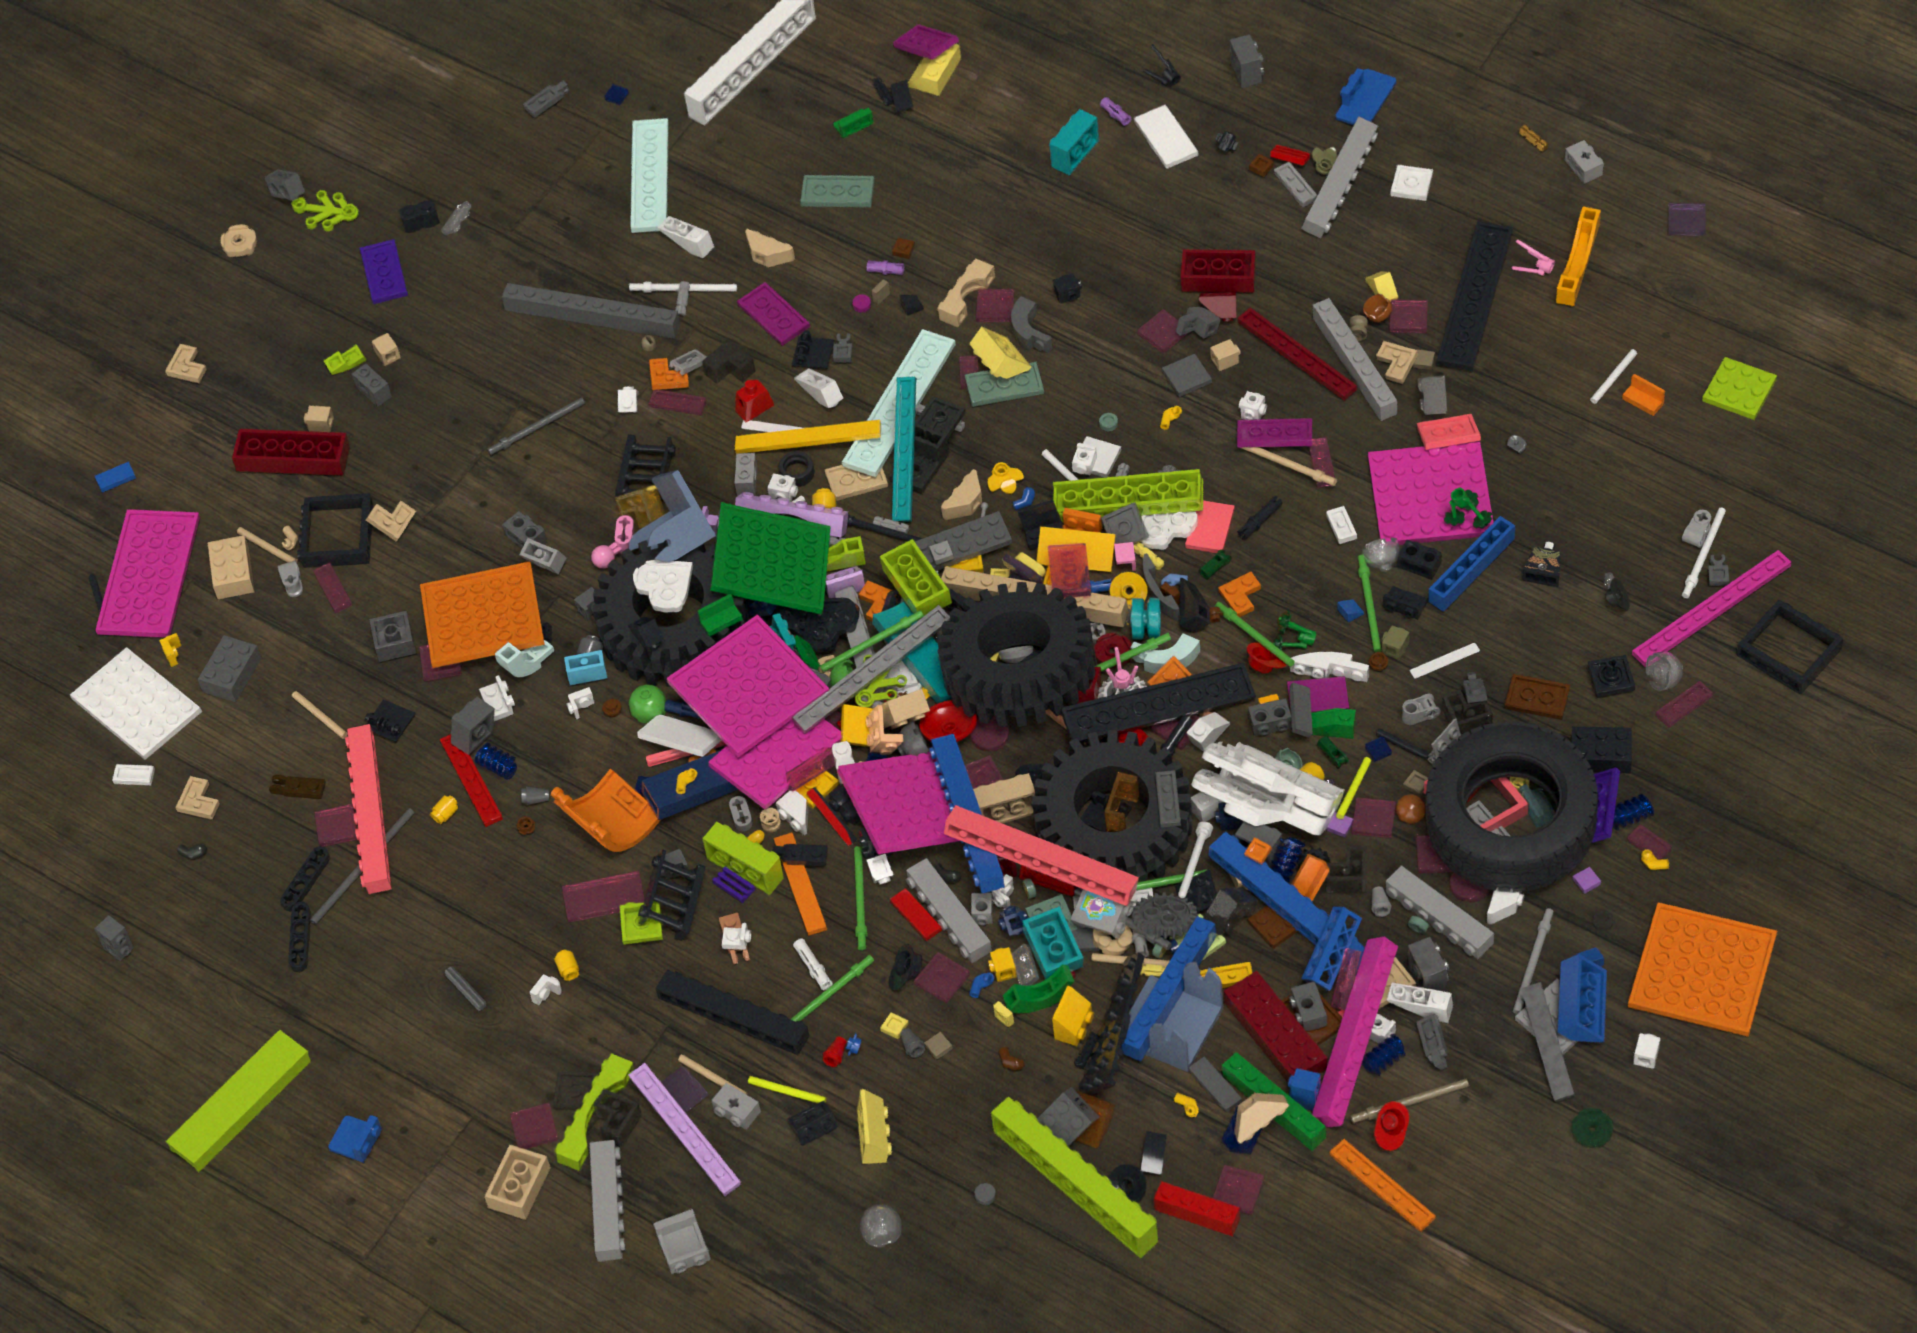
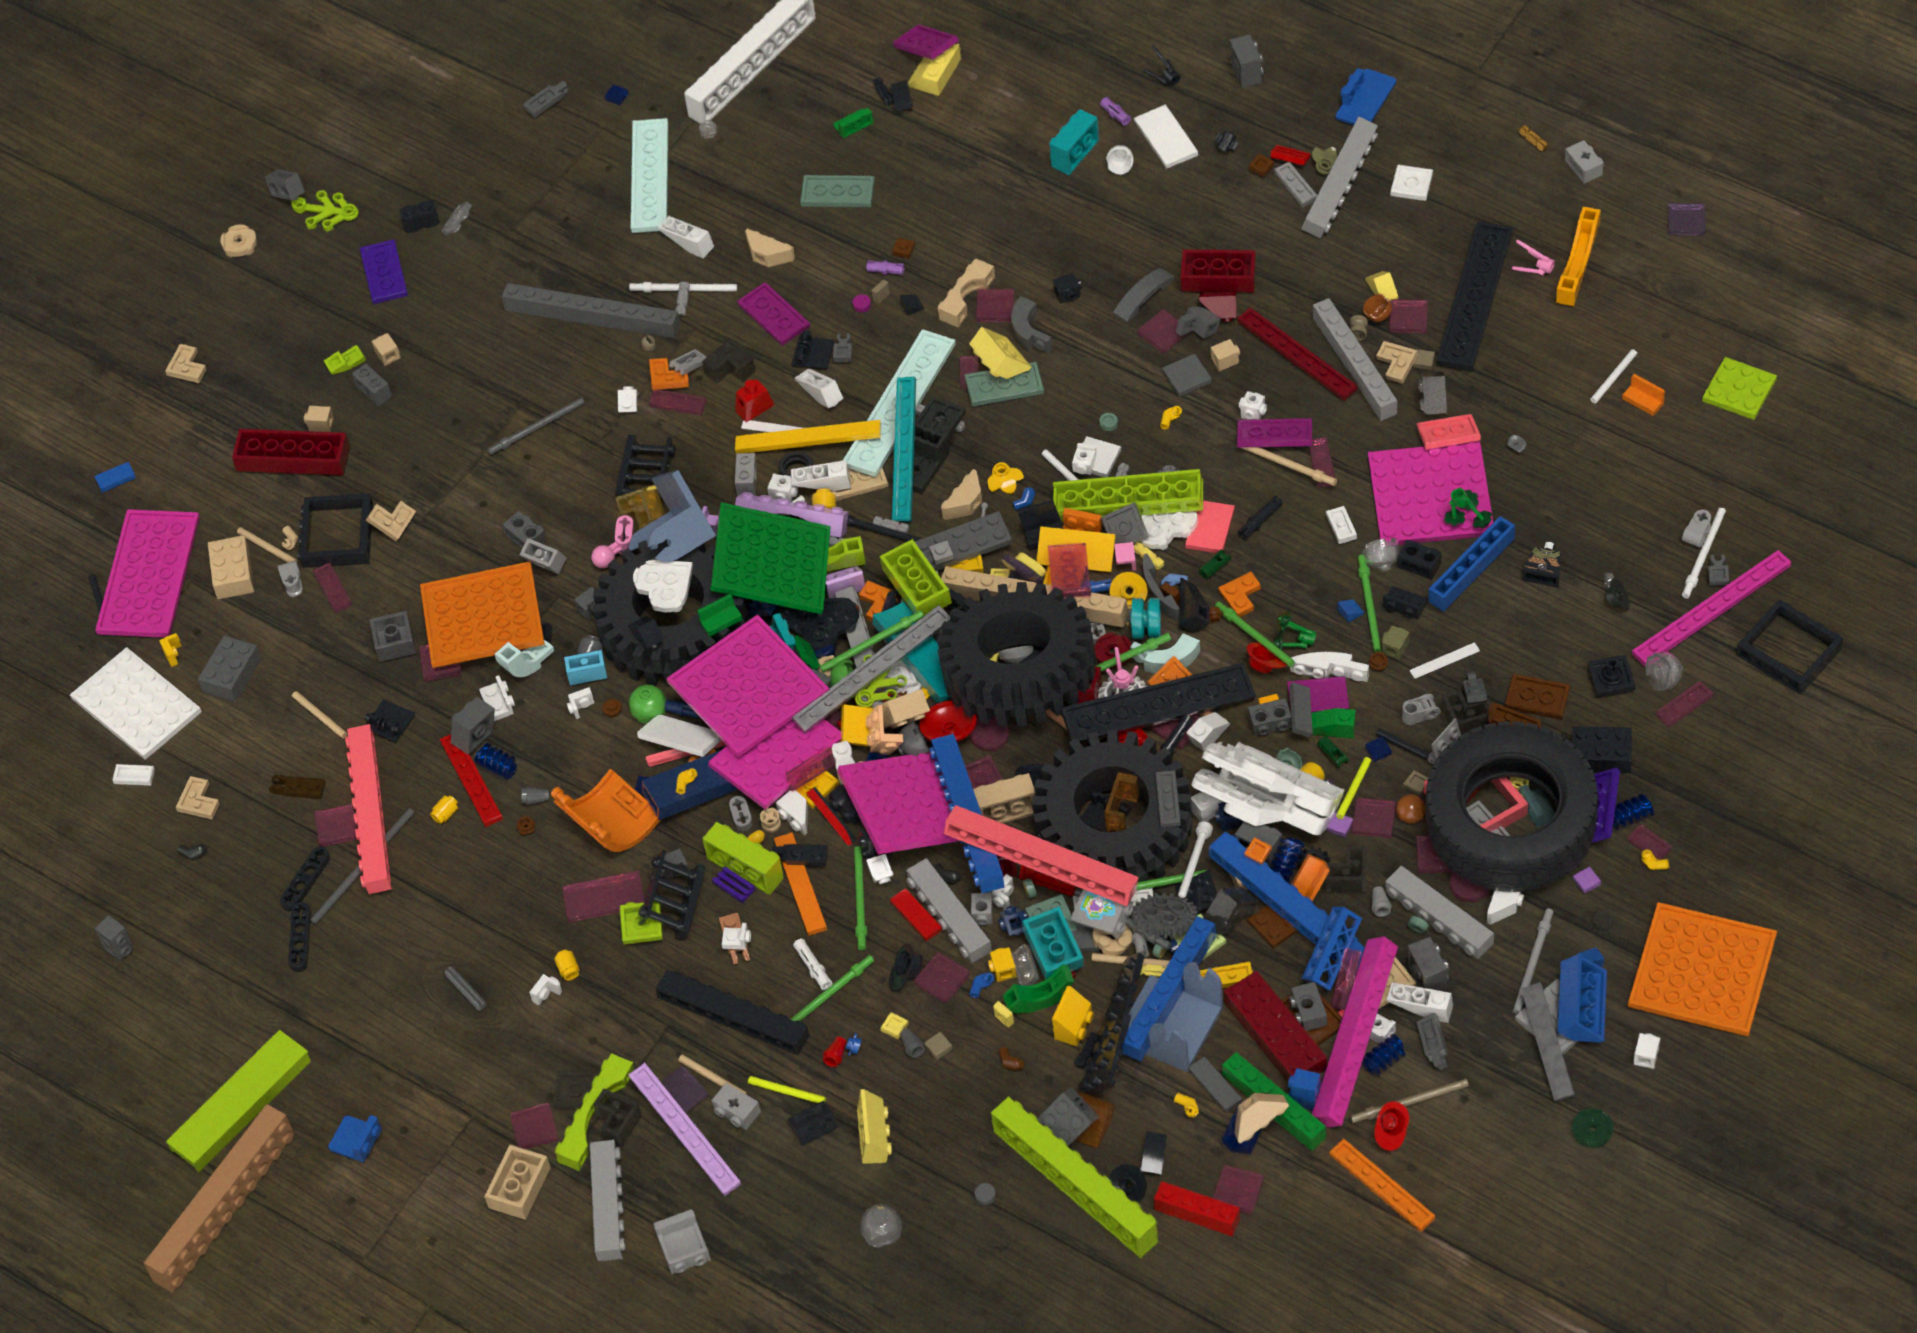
none -> medium nougat brick [144,1104,294,1293]
none -> clear tile [699,121,717,138]
none -> white slope [791,460,851,491]
none -> clear blue tile [814,645,836,659]
none -> white hair [1106,146,1133,175]
none -> dark grey slope [1113,268,1175,323]
none -> reddish brown plate [1488,702,1541,729]

